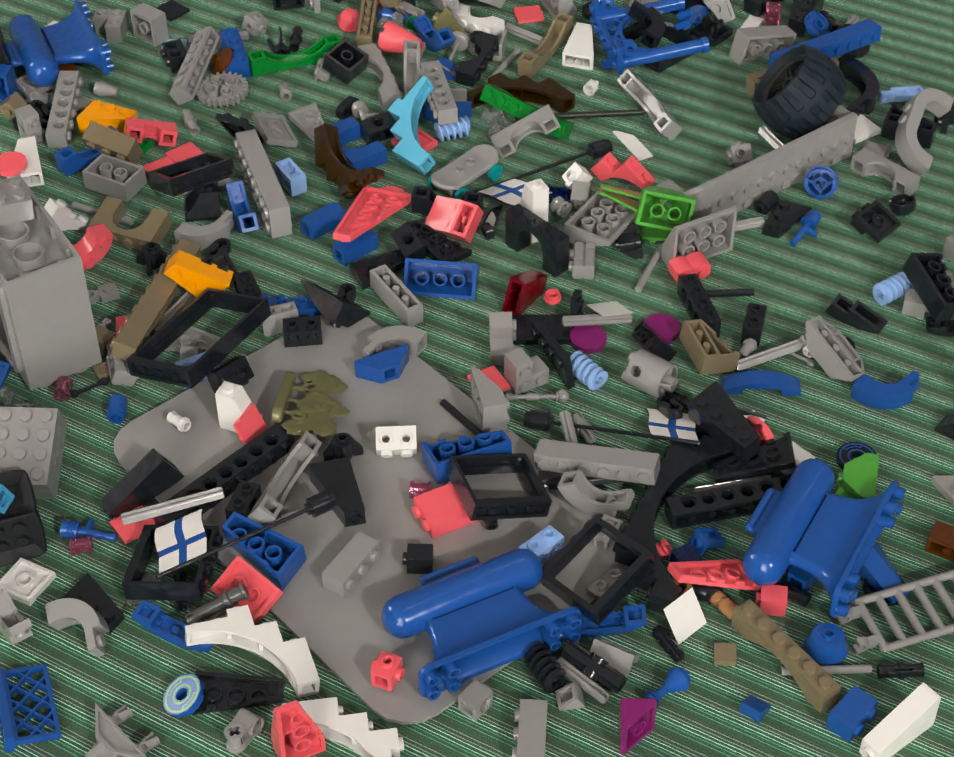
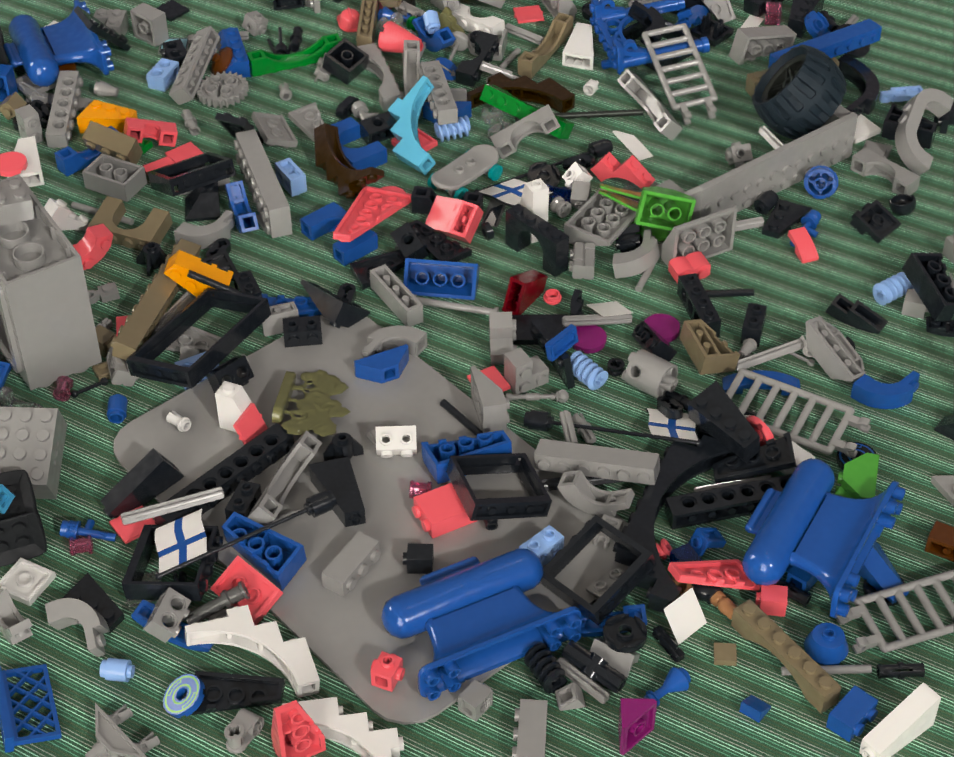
none -> black wing [74,6,131,52]
none -> light blue brick [100,658,135,682]
none -> light grey brick [143,587,191,643]
none -> light blue brick [146,58,180,92]
none -> black bar [187,270,241,294]
none -> light grey bar [413,294,499,315]
none -> light blue brick [423,10,441,34]
none -> light grey axle [480,61,519,80]
none -> black tile [527,162,561,191]
none -> blue tile [545,324,578,362]
none -> black tile [562,155,596,170]
none -> black tile [603,614,647,653]
none -> black bush [607,358,625,377]
none -> light grey arch [612,229,660,279]
none -> light grey bar [642,23,718,125]
none -> light grey bar [726,368,871,459]
none -> coral slope [788,227,819,264]

